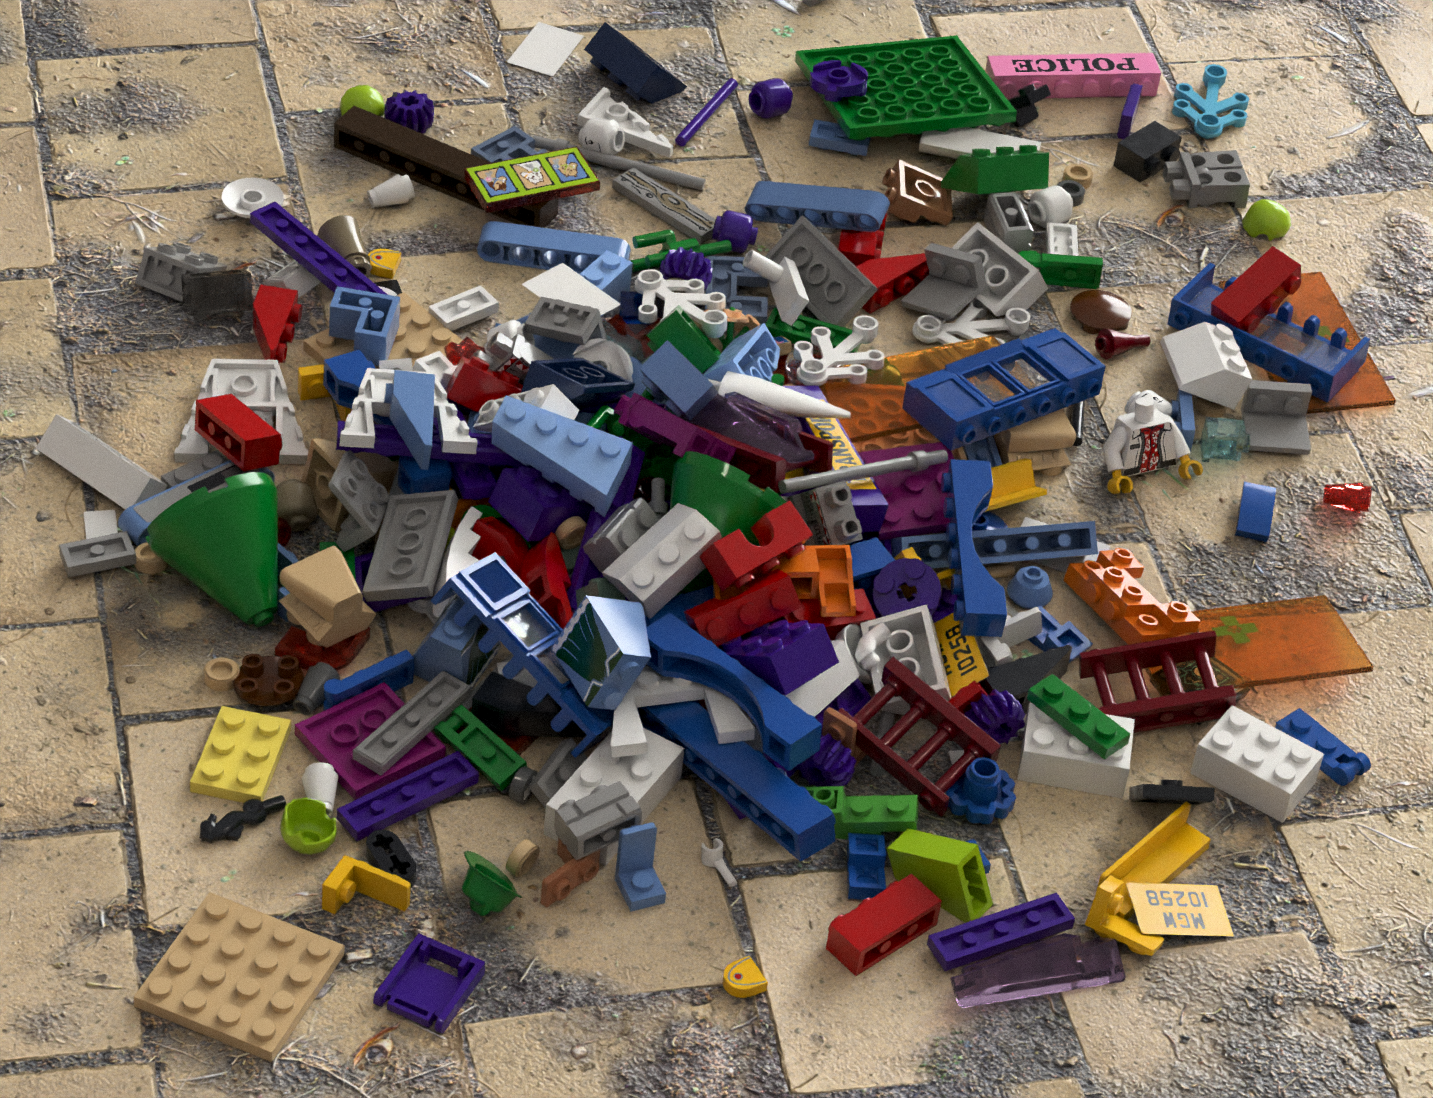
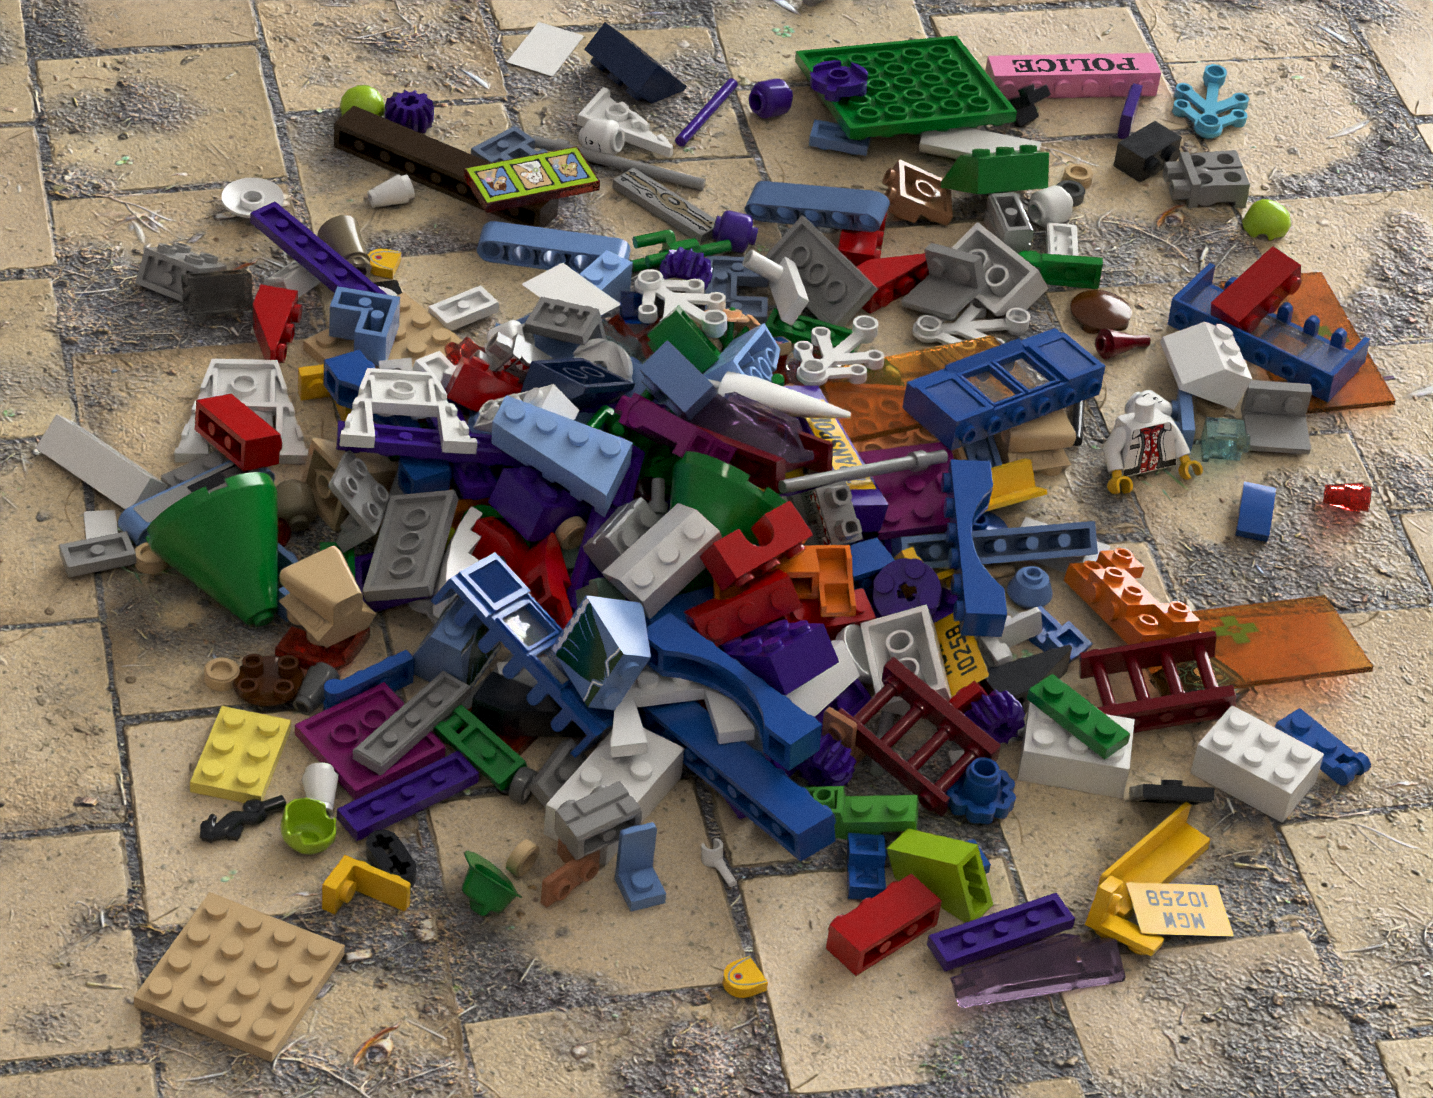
dark purple container [373,933,485,1034] -> none
medium blue slope [384,370,435,470] -> none
white arm [855,622,892,670] -> none

